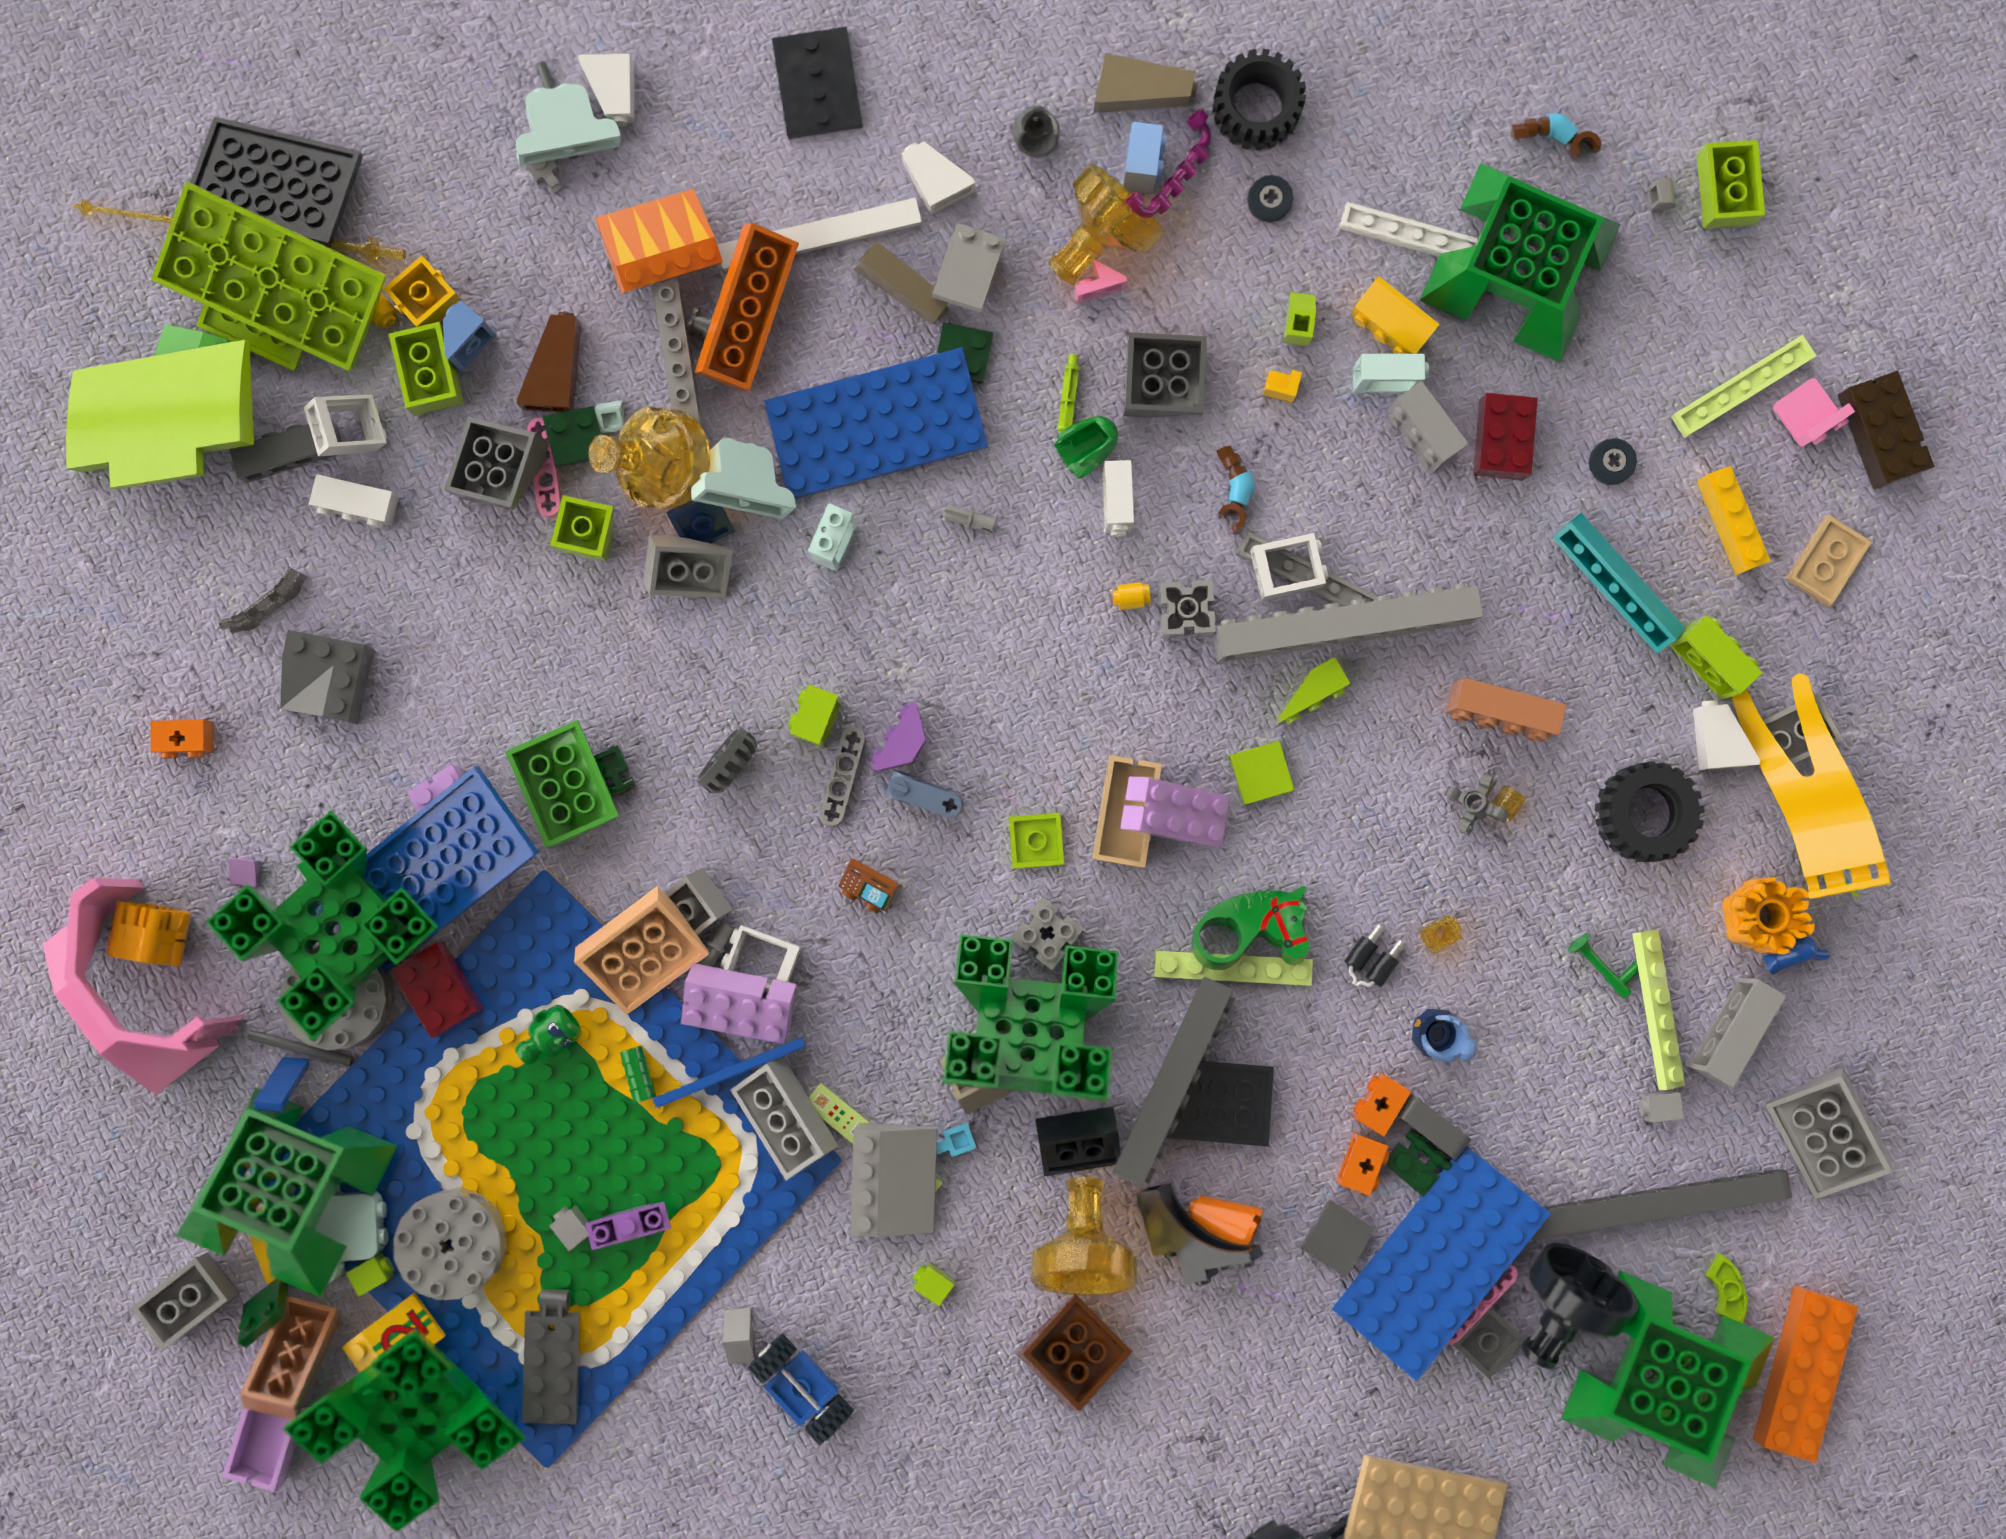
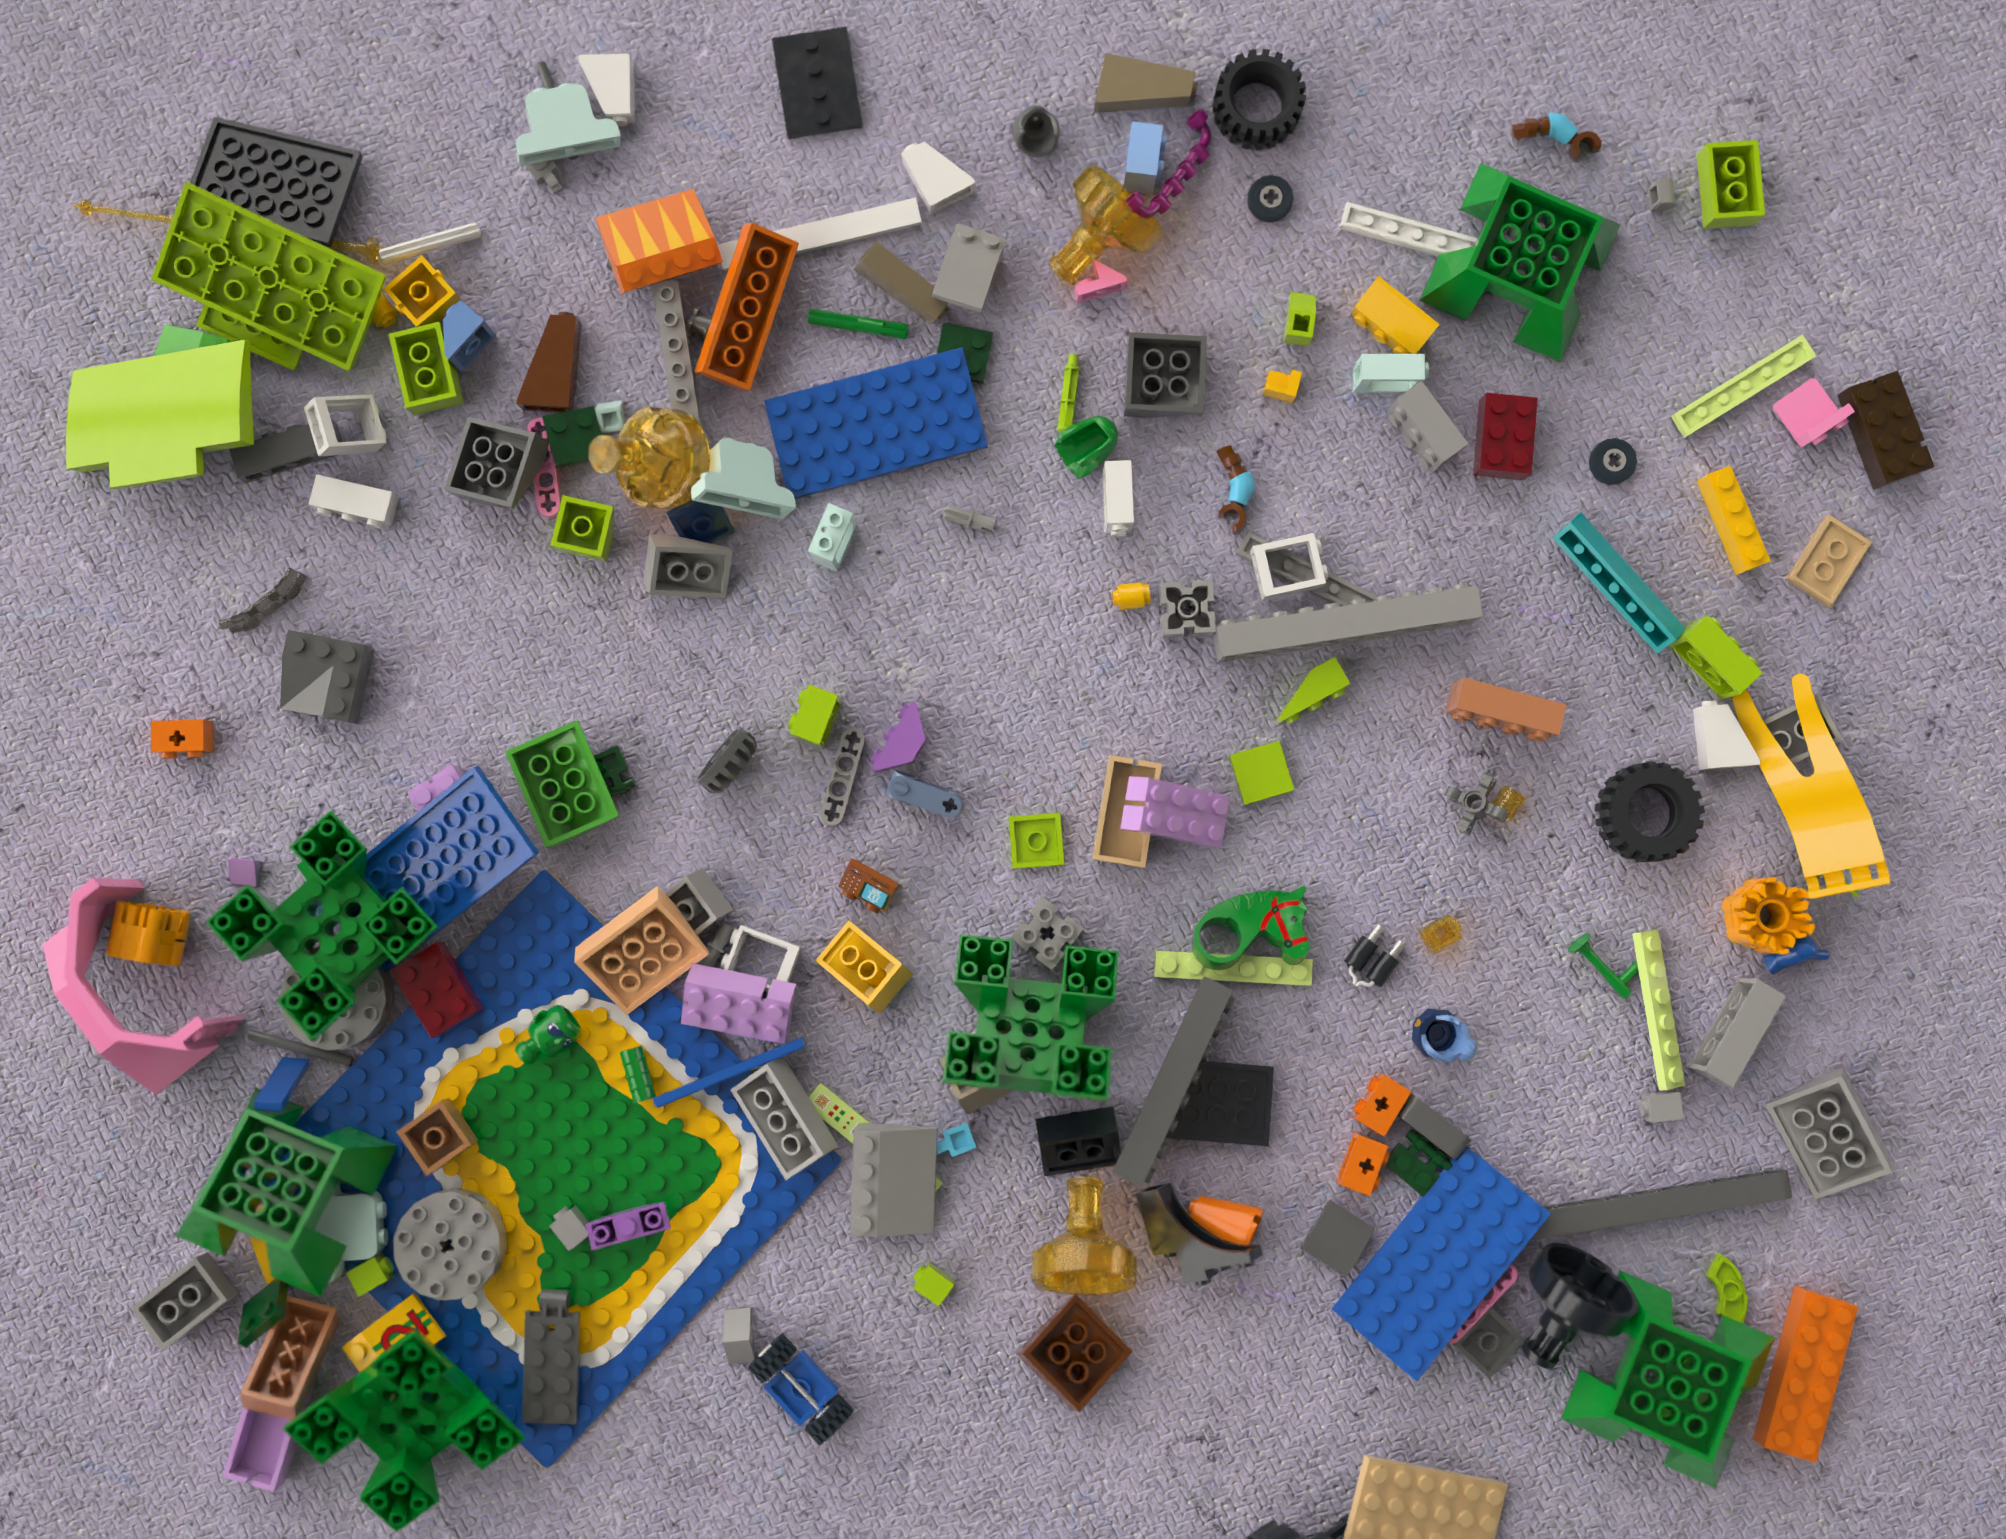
none -> white axle [379,223,481,264]
none -> medium nougat brick [397,1098,479,1176]
none -> green axle [808,309,909,339]
none -> yellow slope [815,920,913,1014]

